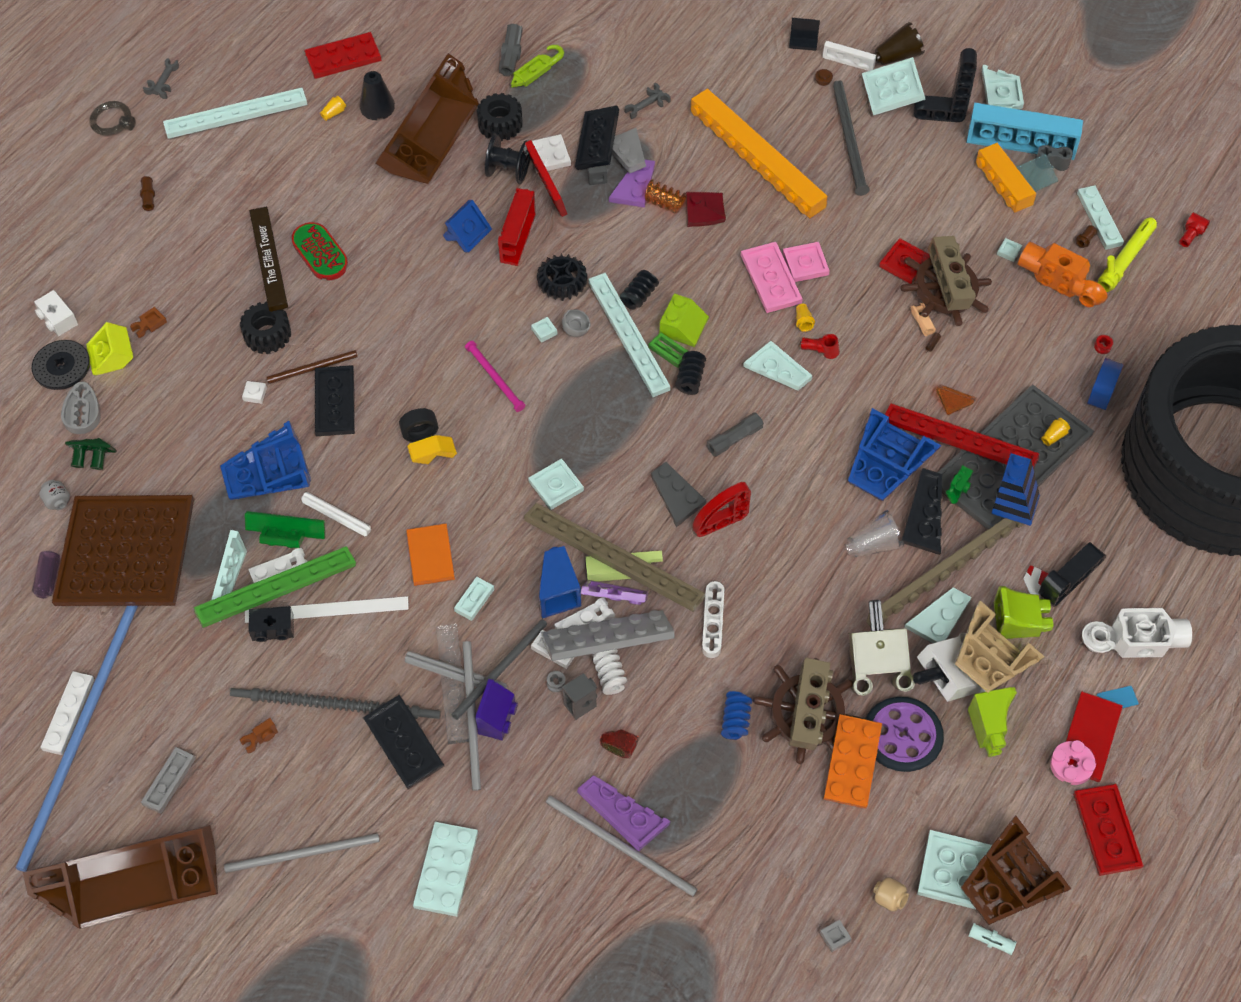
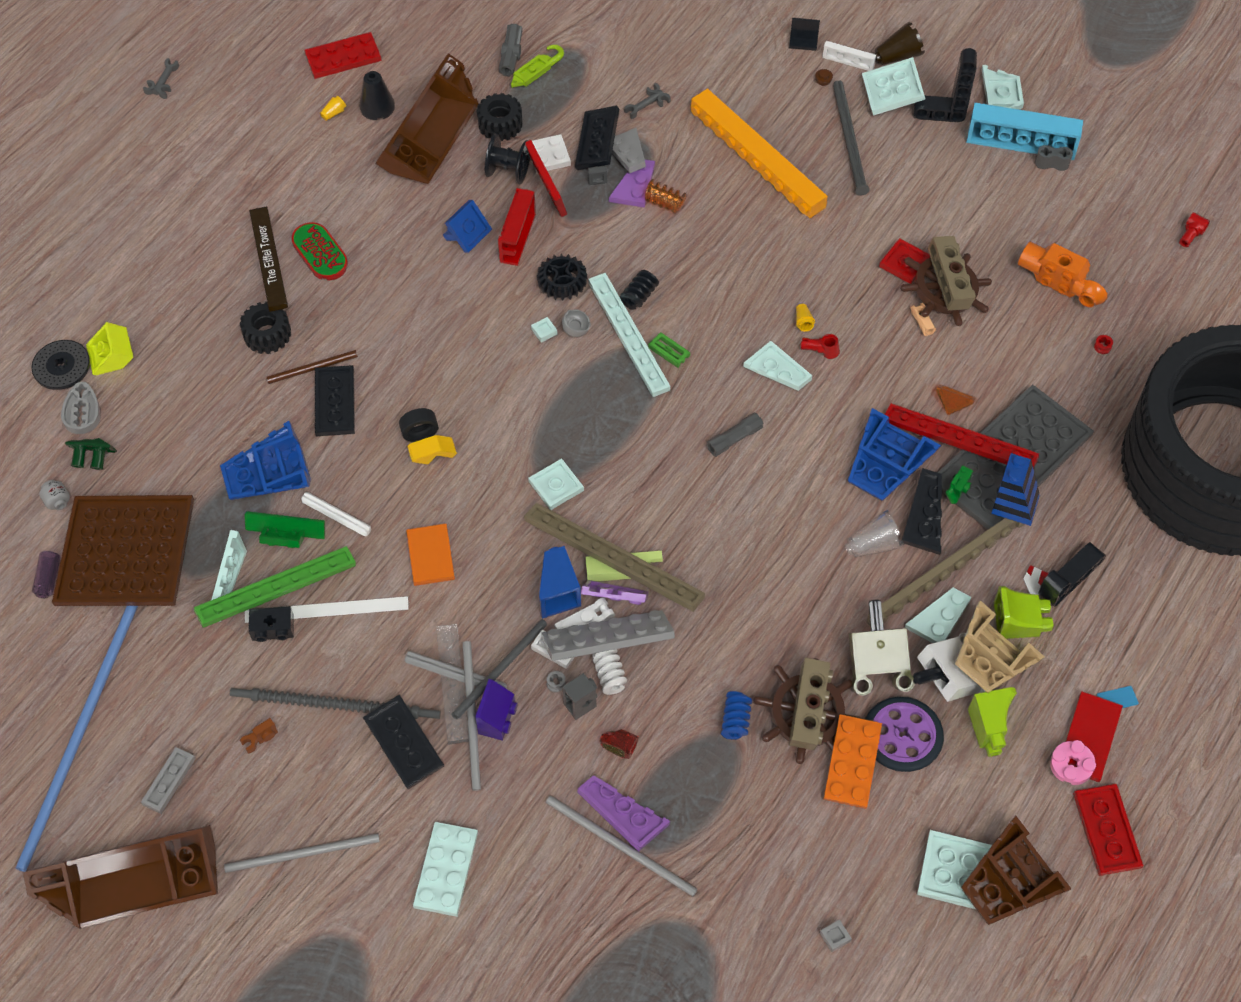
white brick [34,290,78,336] -> none
white plate [40,671,94,755] -> none
clear smoke piece [89,101,136,136] -> none
dark orange plate [130,306,167,338] -> none
reddish brown pin [140,176,155,211] -> none
light aqua plate [163,88,307,139] -> none
white plate [242,381,267,404] -> none
white plate [248,548,308,583] -> none
light aqua plate [454,577,494,621] -> none
dark pink bar [465,341,526,412] -> none
dark grey wing [651,462,706,527] -> none
lime slope [659,293,709,347] -> none
black piece [675,351,706,395] -> none
dark red plate [686,192,726,227] -> none
red beam [692,482,751,537] -> none
white beam [702,581,724,658] -> none
bright pink plate [741,242,802,313] -> none
bright pink plate [783,242,830,282] -> none
tan head [873,878,909,911] -> none
reddish brown piece [926,330,941,353] -> none
light aqua pin [968,923,1017,955] -> none
light orange brick [976,143,1037,213] -> none
light aqua tile [997,238,1022,262] -> none
clear light blue piece [1017,154,1058,192] -> none
yellow cone [1041,418,1070,446] -> none
reddish brown pin [1076,225,1097,248] -> none
light aqua plate [1077,185,1124,250] -> none
white brick [1082,608,1192,658] -> none
blue beam [1087,358,1124,410] -> none
neon yellow cylinder [1098,217,1157,292] -> none

